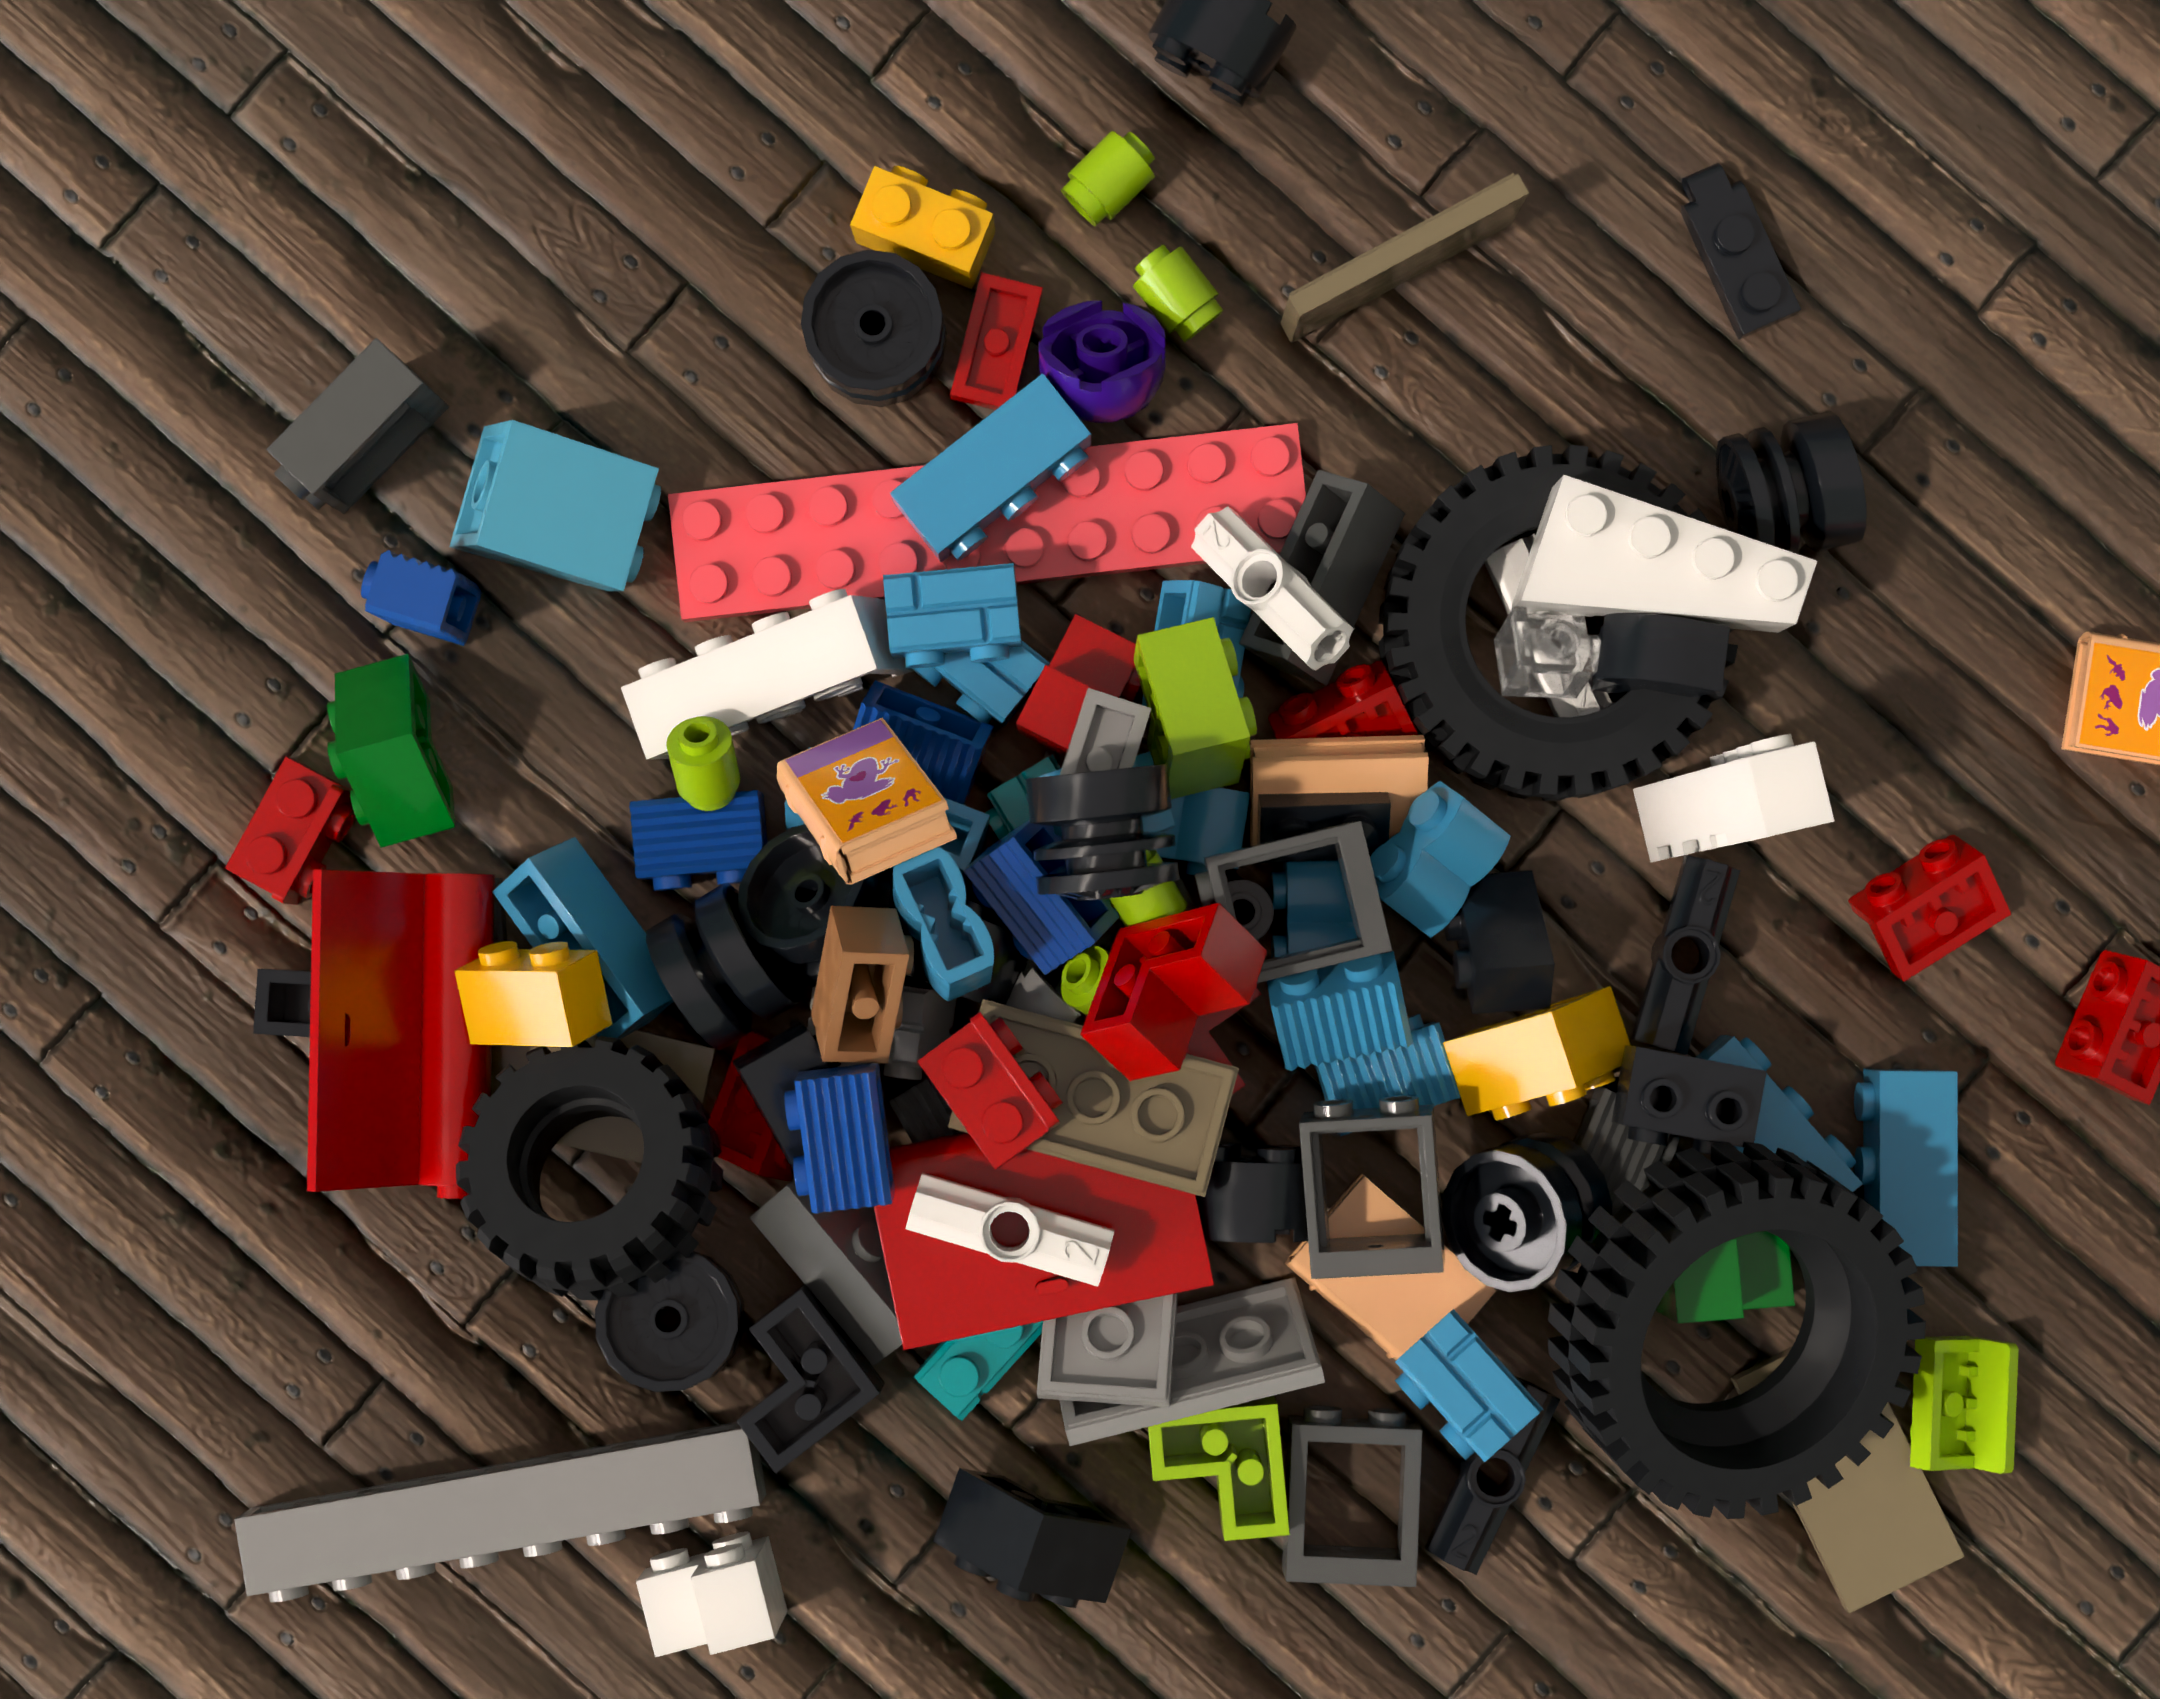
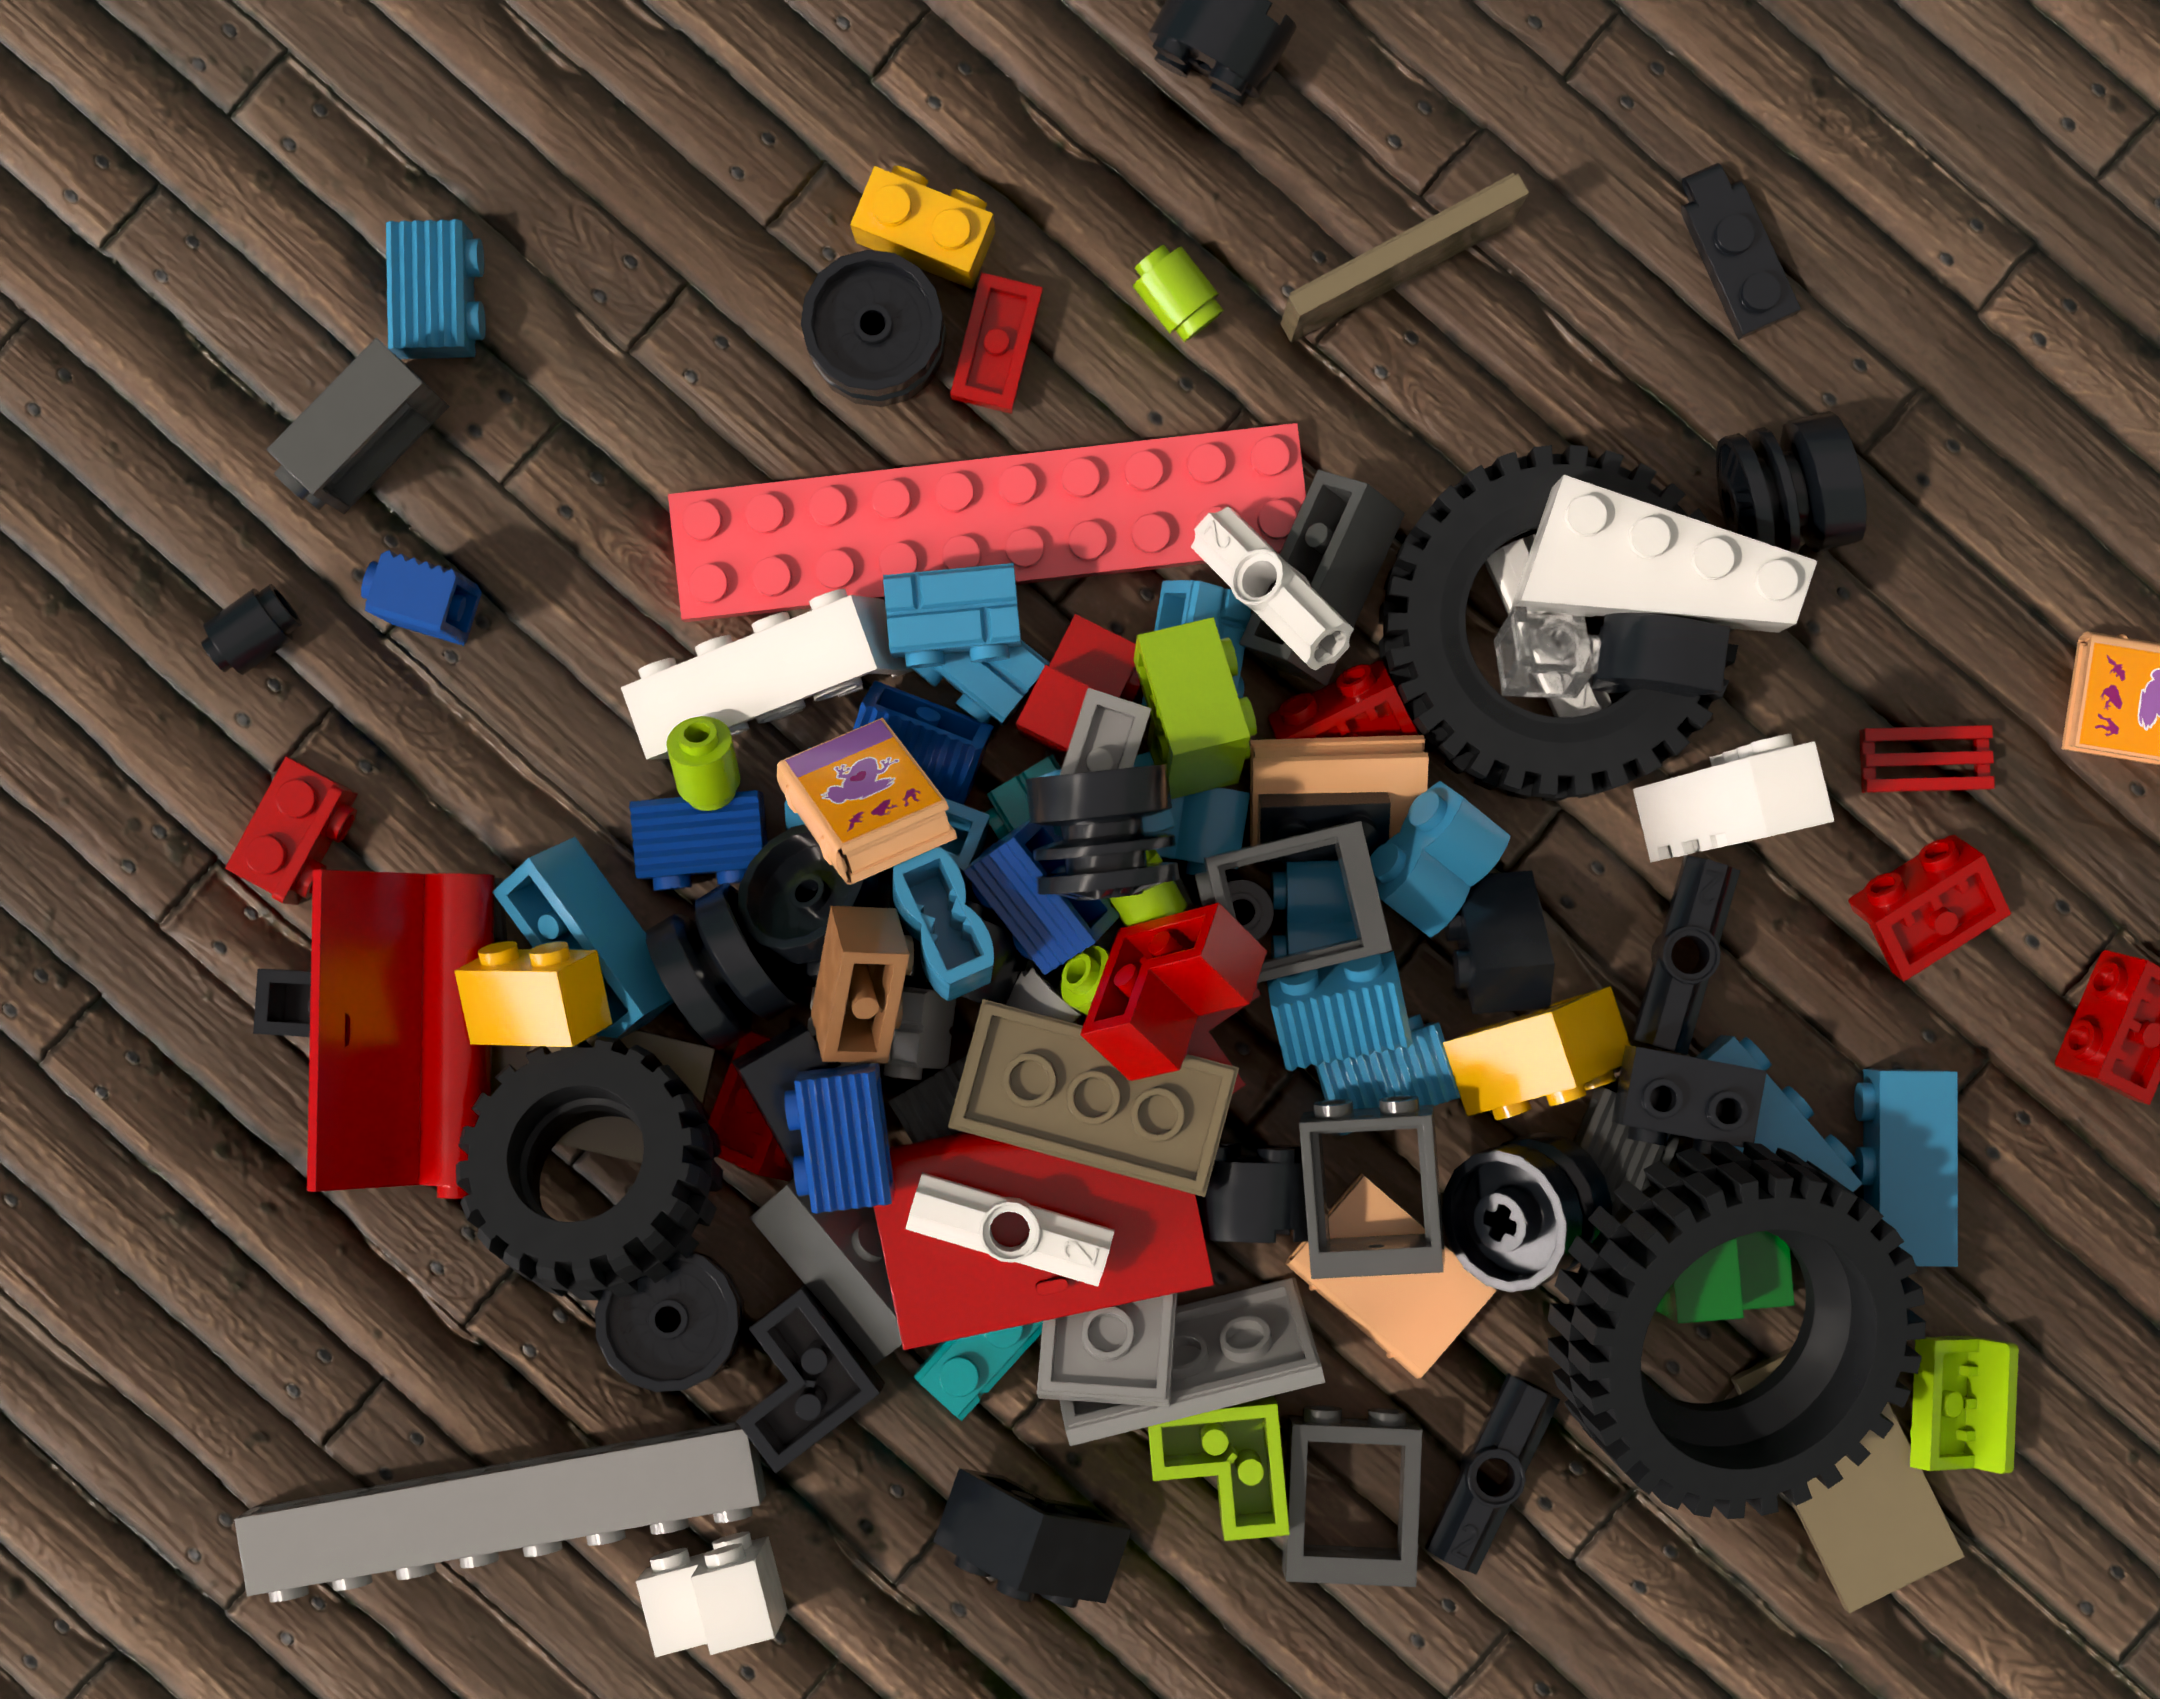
green brick [327,653,455,848] -> none
medium azure slope [449,420,661,591] -> none
dark azure brick [890,373,1091,562] -> none
red bracket [917,1012,1063,1170] -> none
dark purple cylinder [1039,300,1166,423] -> none
lime brick [1061,131,1155,226] -> none
dark azure brick [1395,1309,1543,1462] -> none
none -> black brick [201,584,302,675]
none -> dark azure brick [386,219,486,359]
none -> red tile [1859,725,1995,793]

